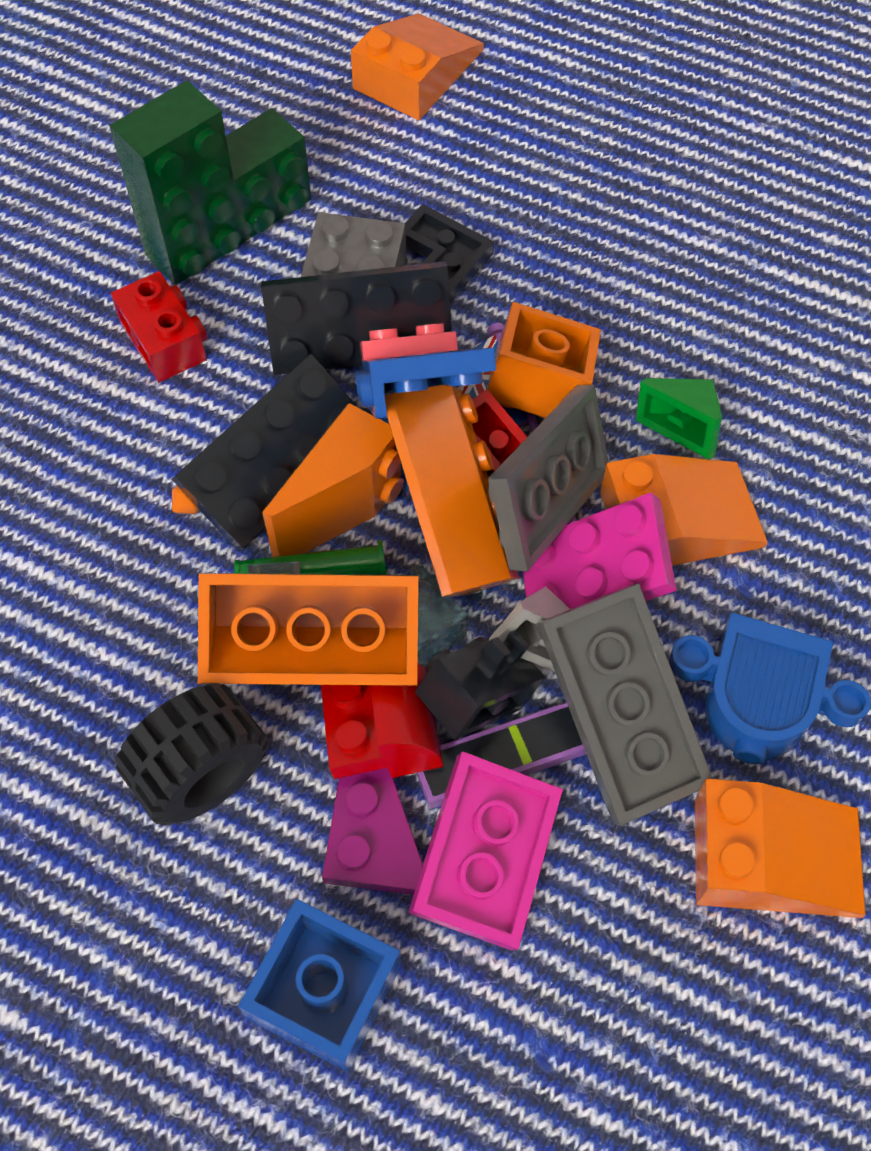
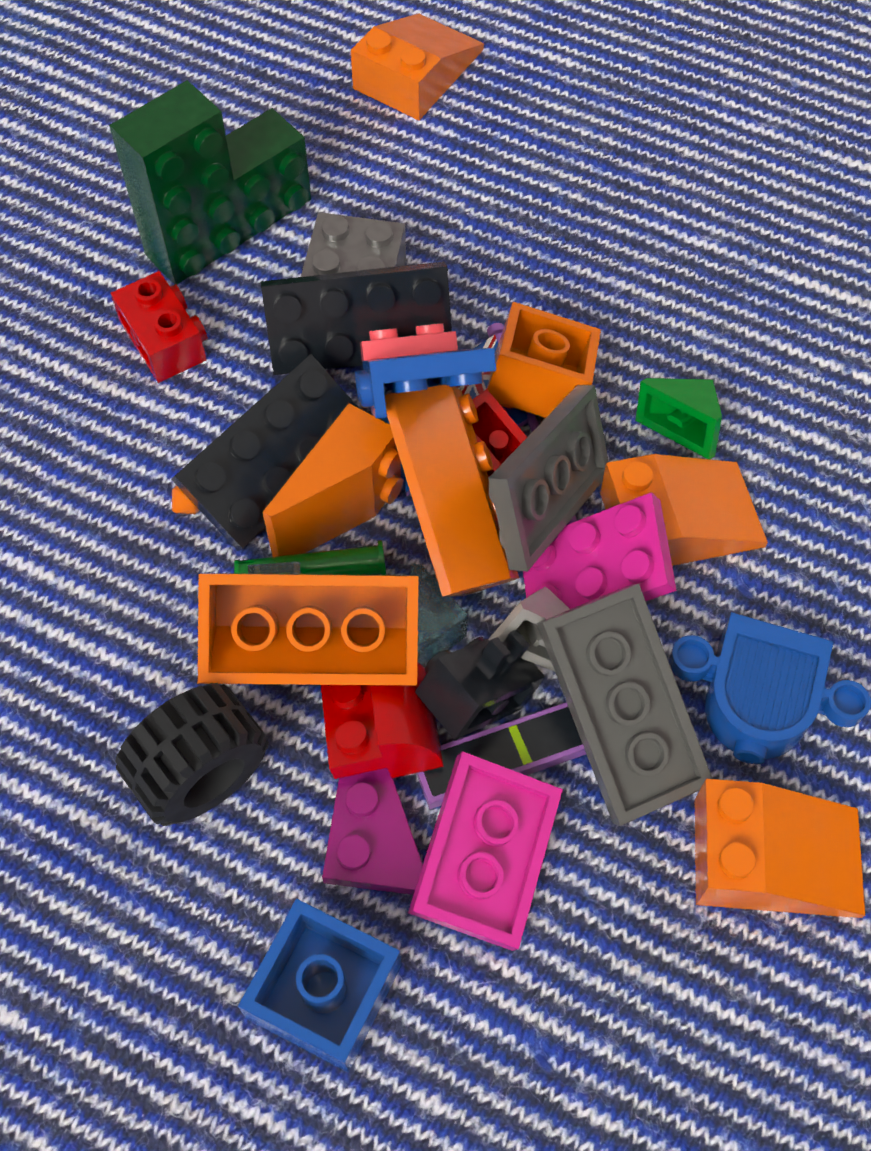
black plate [405,204,494,303] -> none

